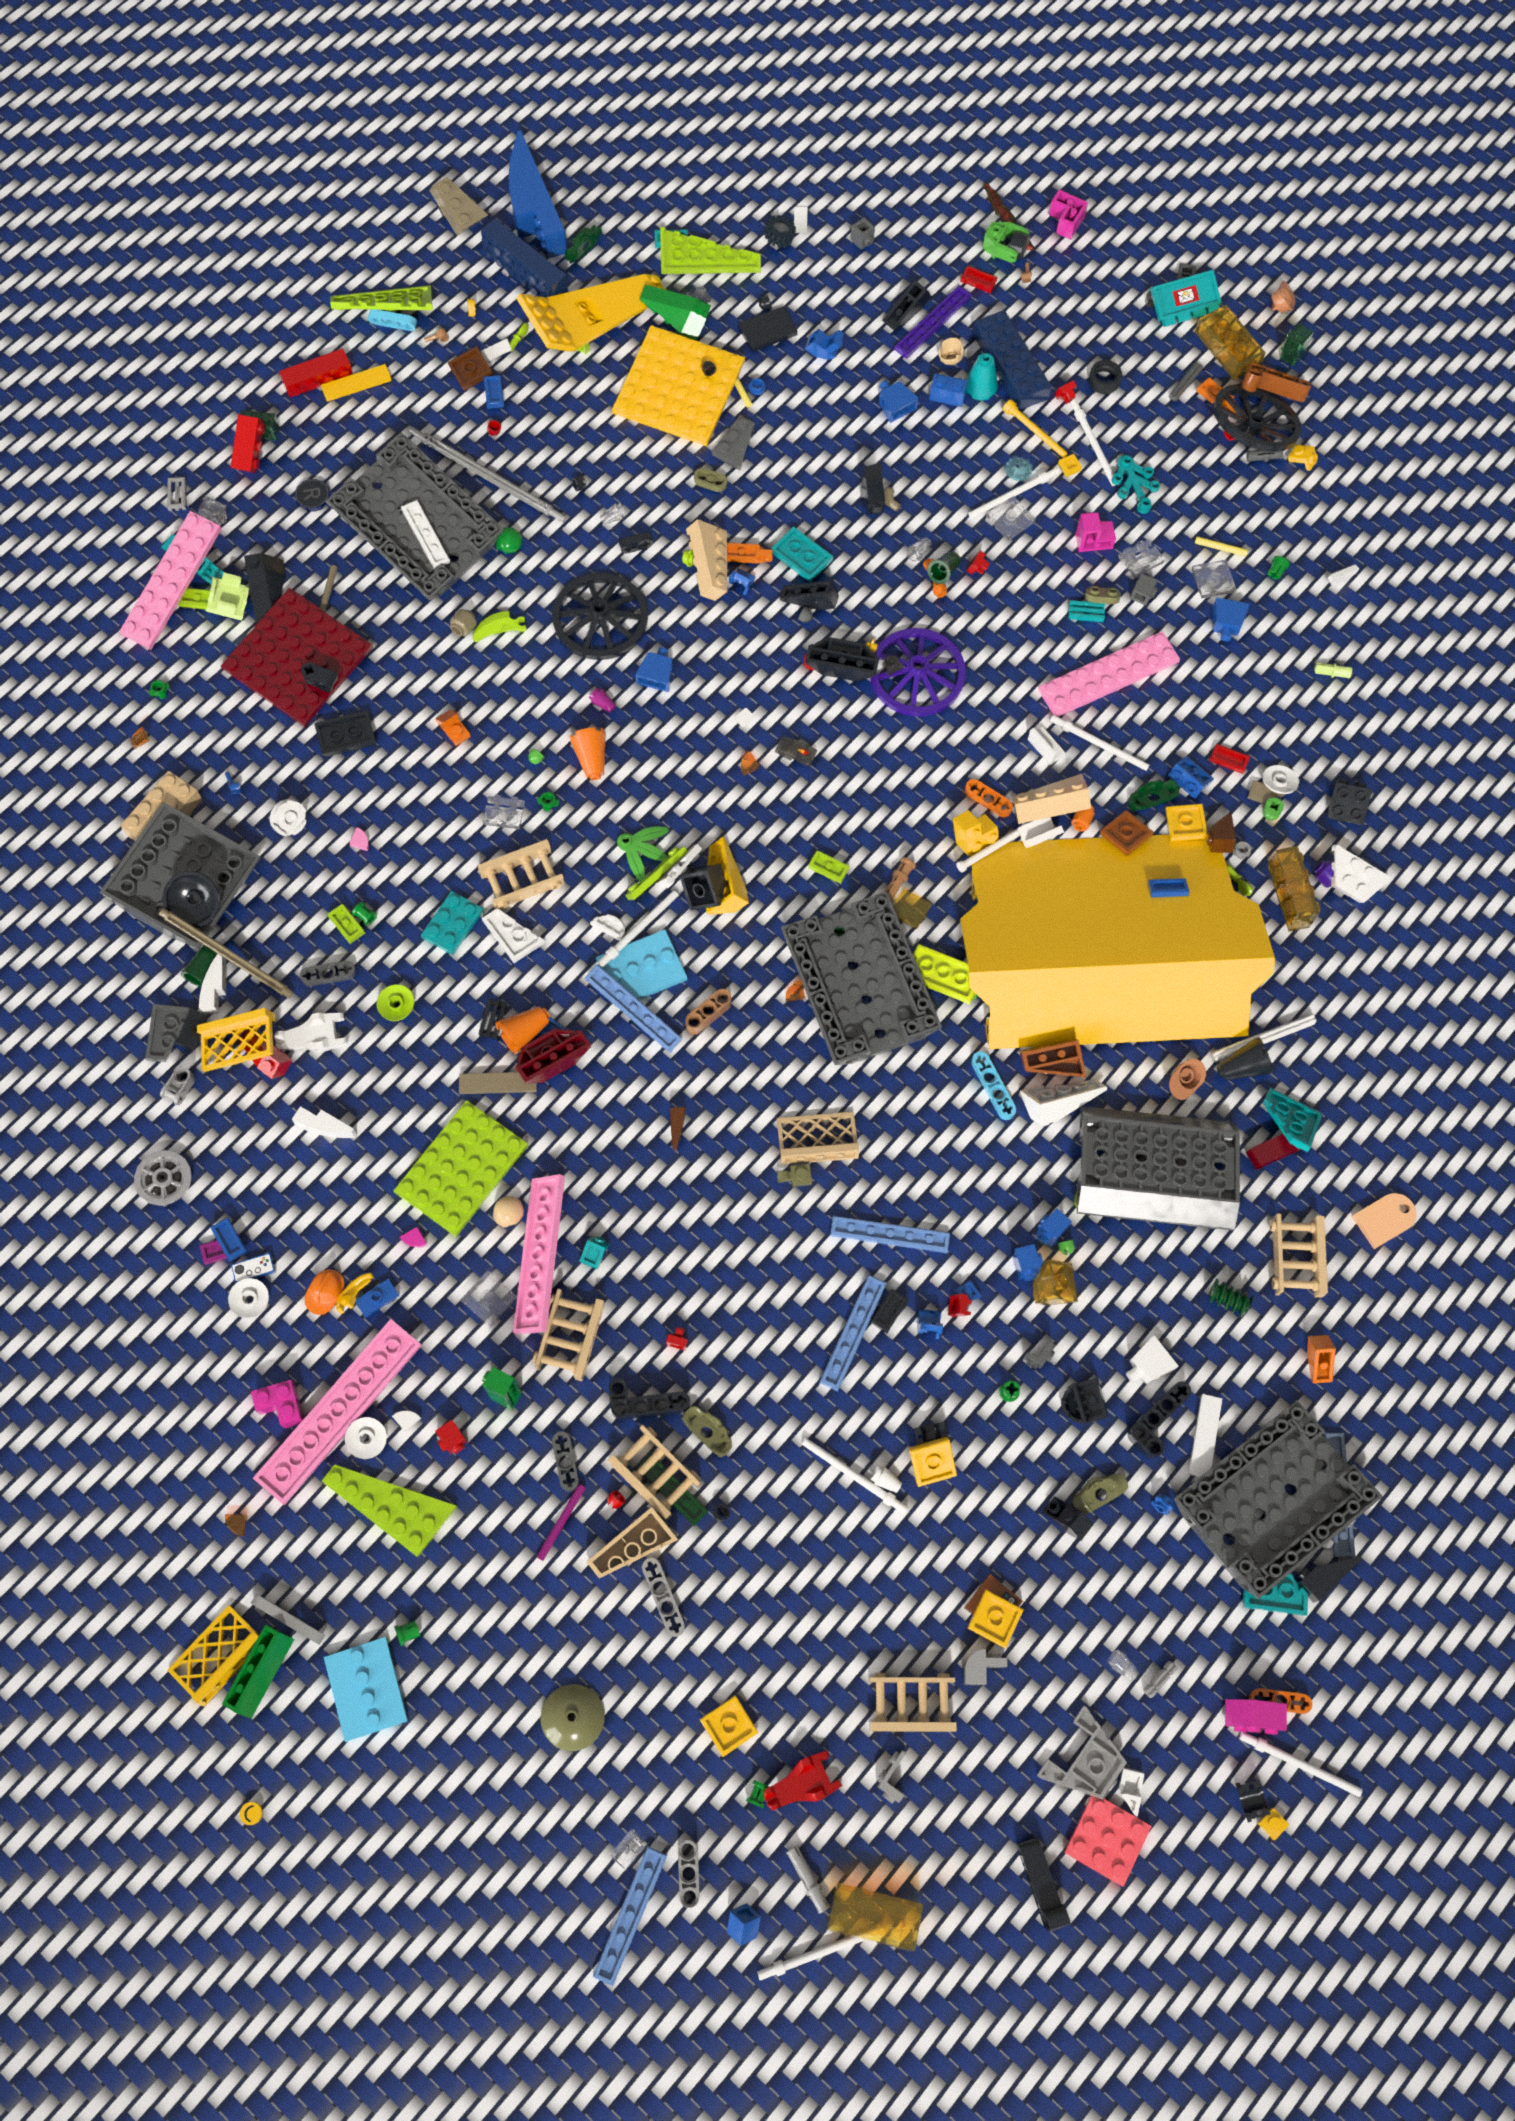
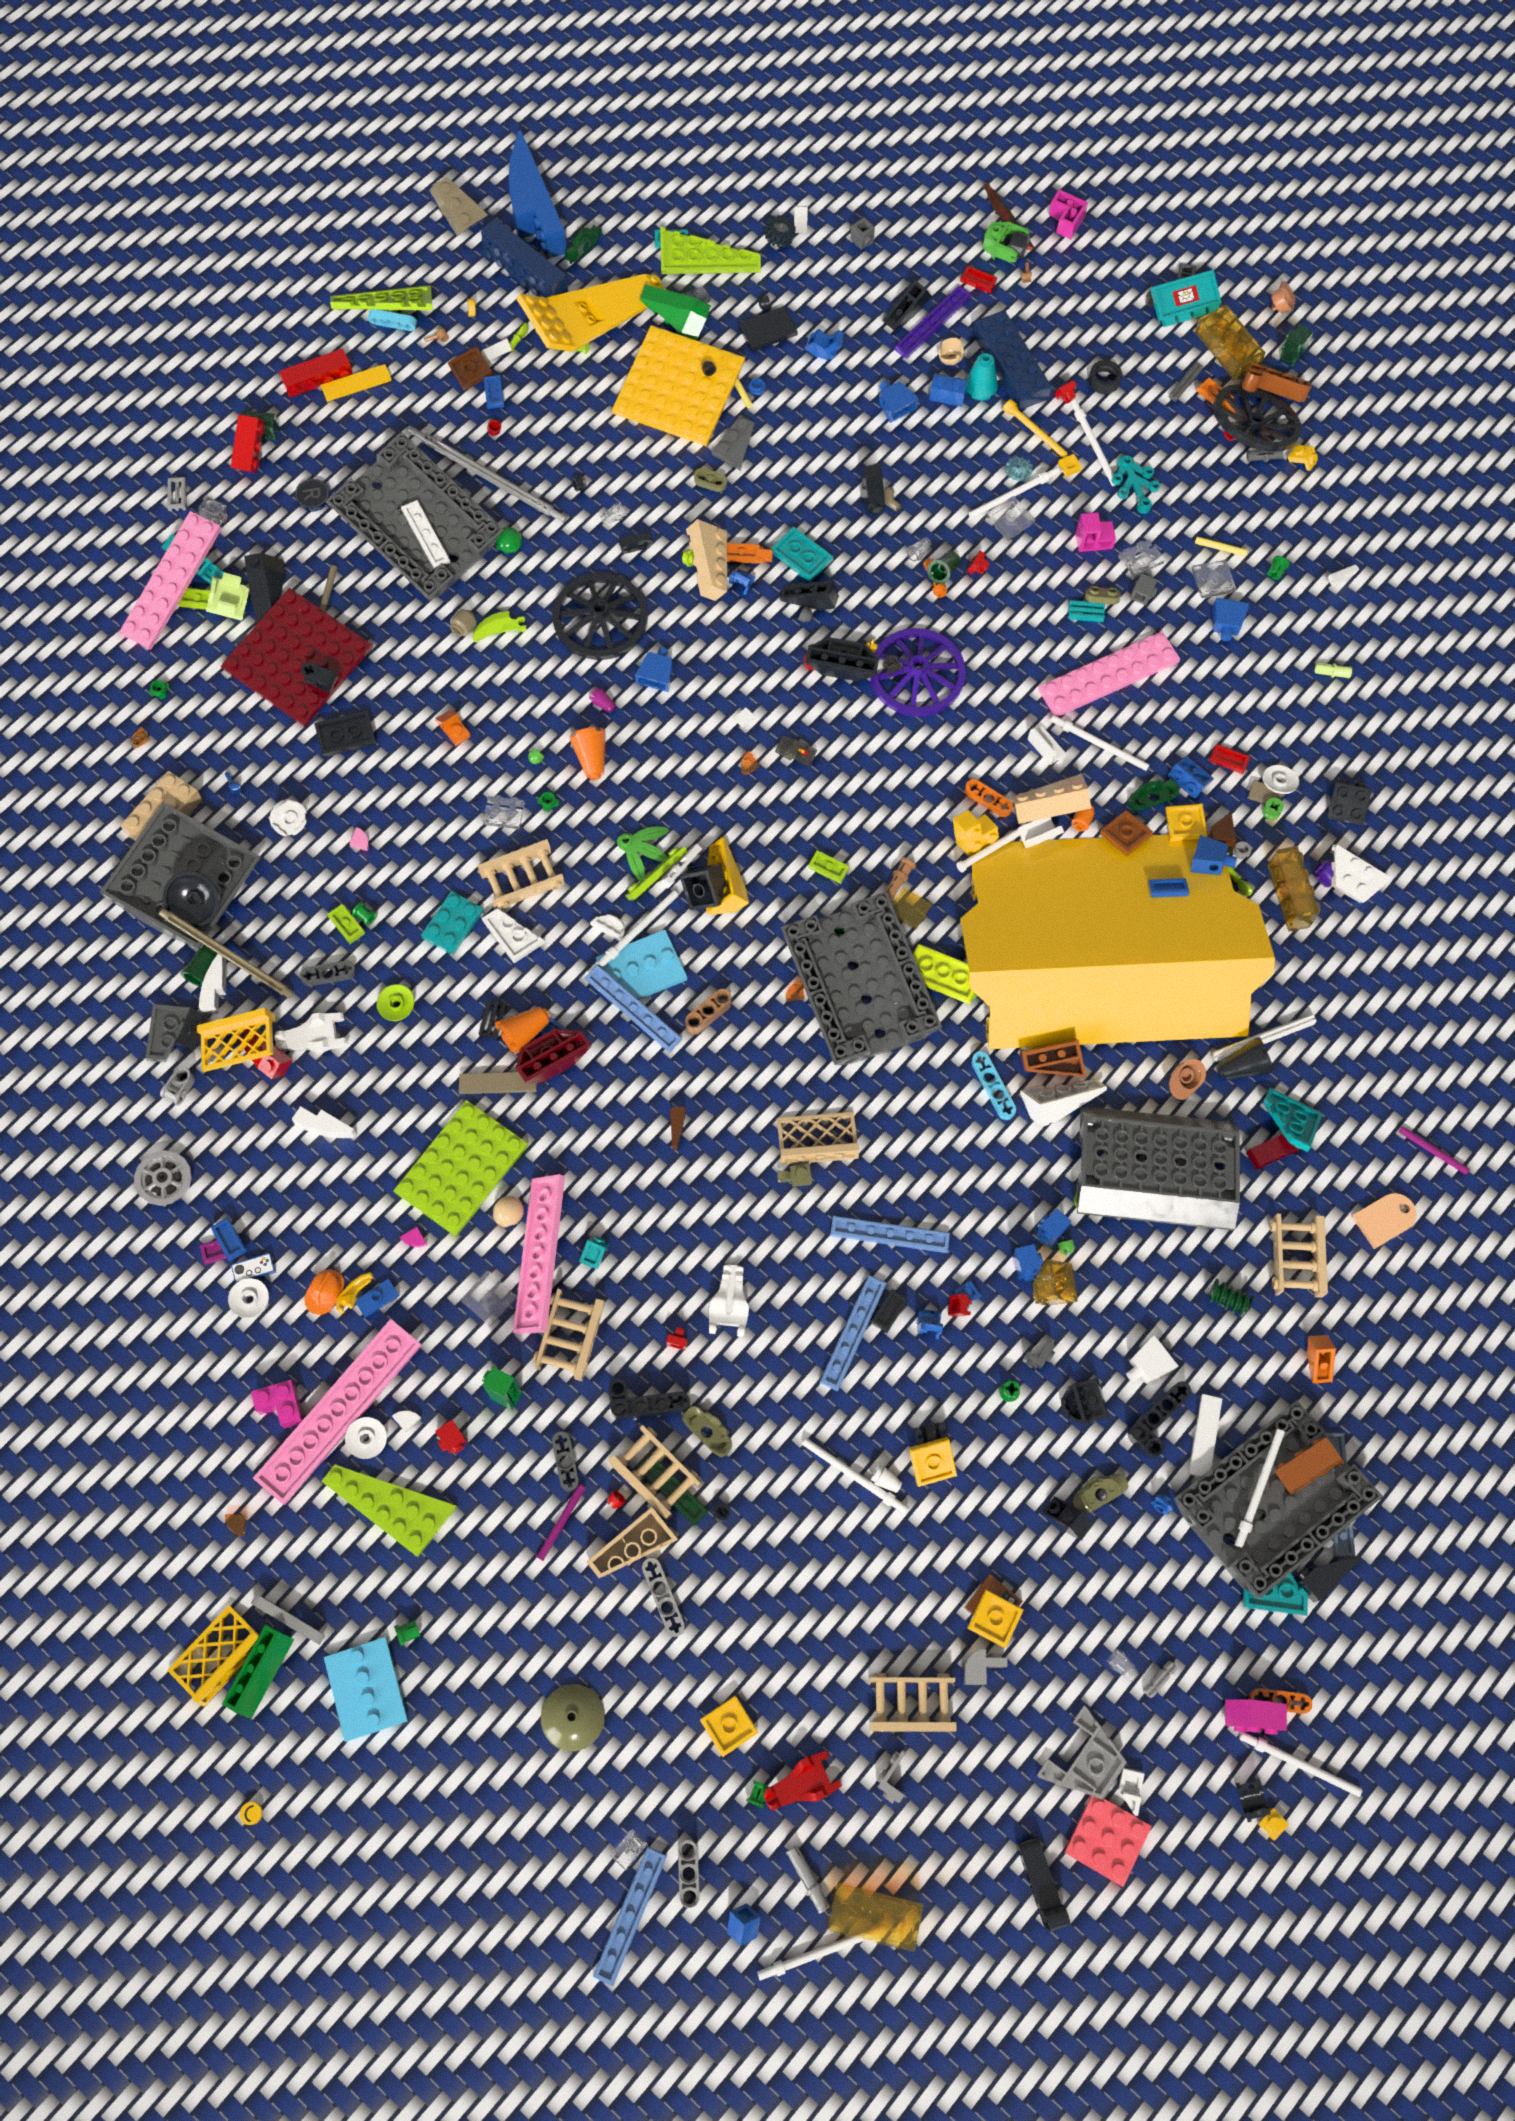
none -> white animal [709,1265,749,1337]
none -> blue torso [1191,835,1237,875]
none -> white bar [1235,1429,1285,1548]
none -> dark orange wedge [1274,1437,1345,1495]
none -> magenta bar [1398,1126,1470,1175]

